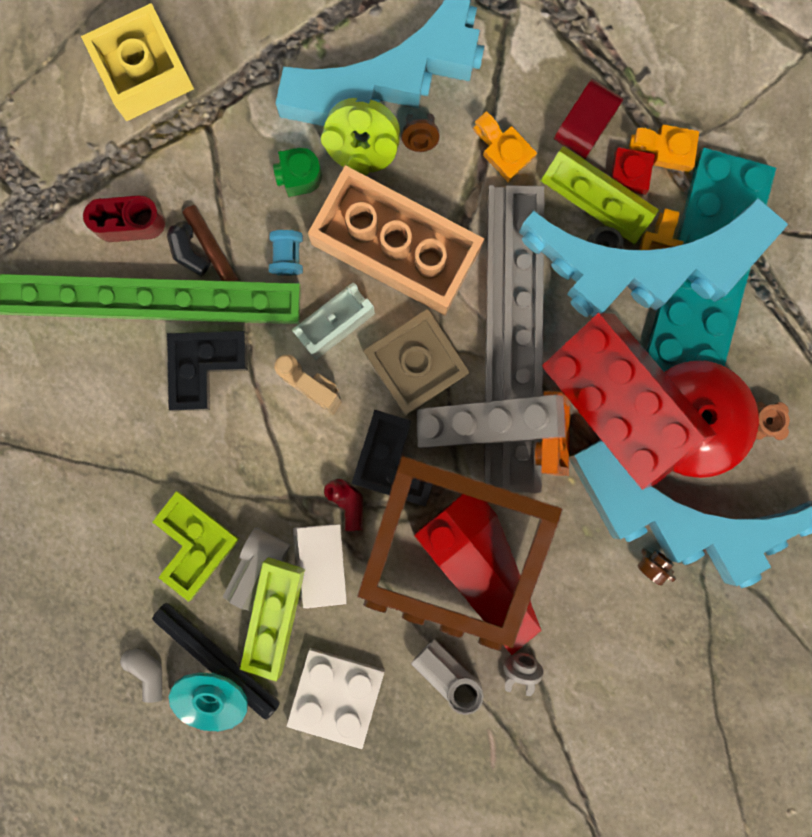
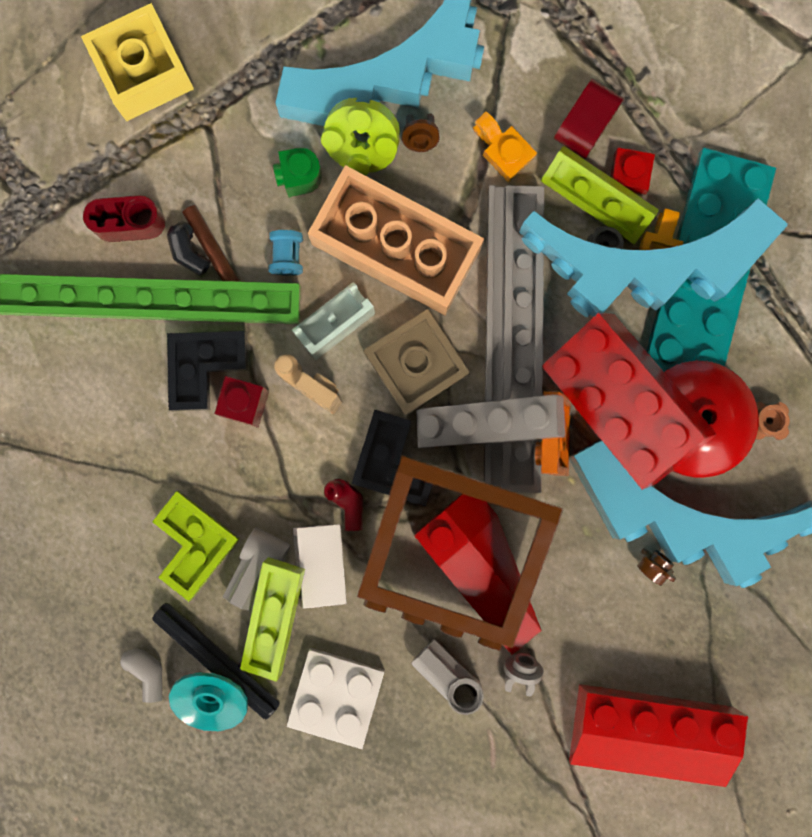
light orange plate [629,125,700,172] -> none
none -> dark red brick [214,376,269,428]
none -> red slope [569,684,748,787]

